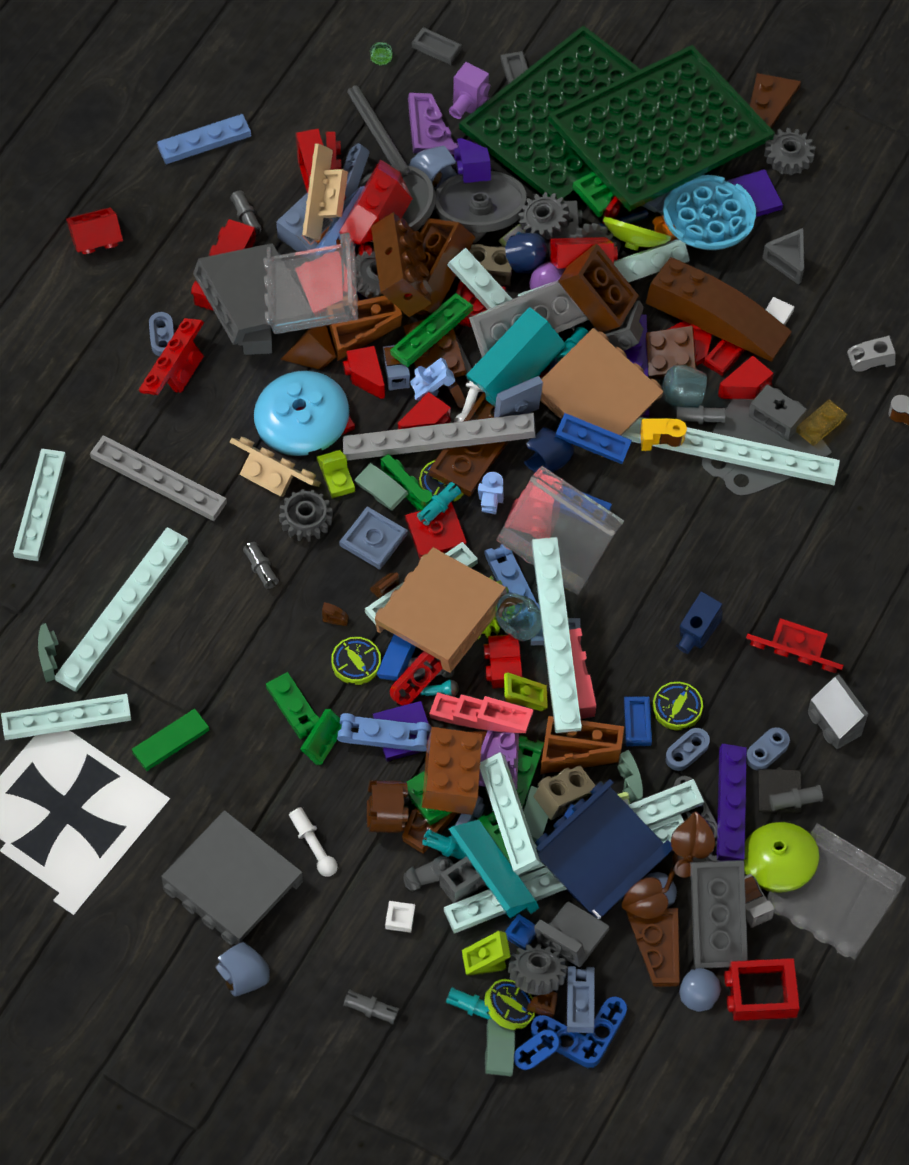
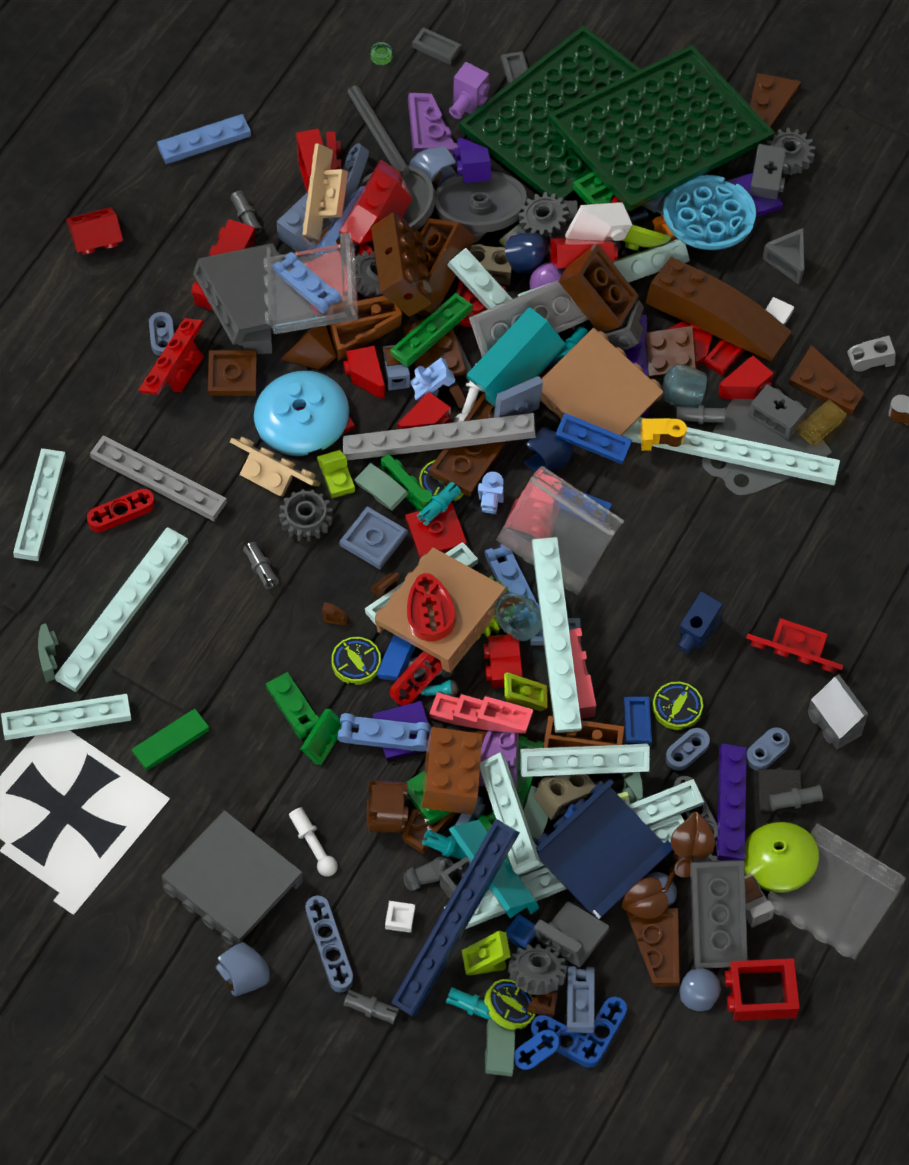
none -> red beam [87,489,155,532]
none -> reddish brown plate [208,350,257,396]
none -> medium blue plate [272,252,342,314]
none -> sand blue beam [306,896,353,993]
none -> dark blue tile [391,819,520,1017]
none -> red piece [407,573,456,641]
none -> light aqua plate [521,744,649,777]
none -> white slope [565,202,632,241]
none -> dark grey brick [750,144,789,200]
none -> reddish brown wing [789,345,864,415]

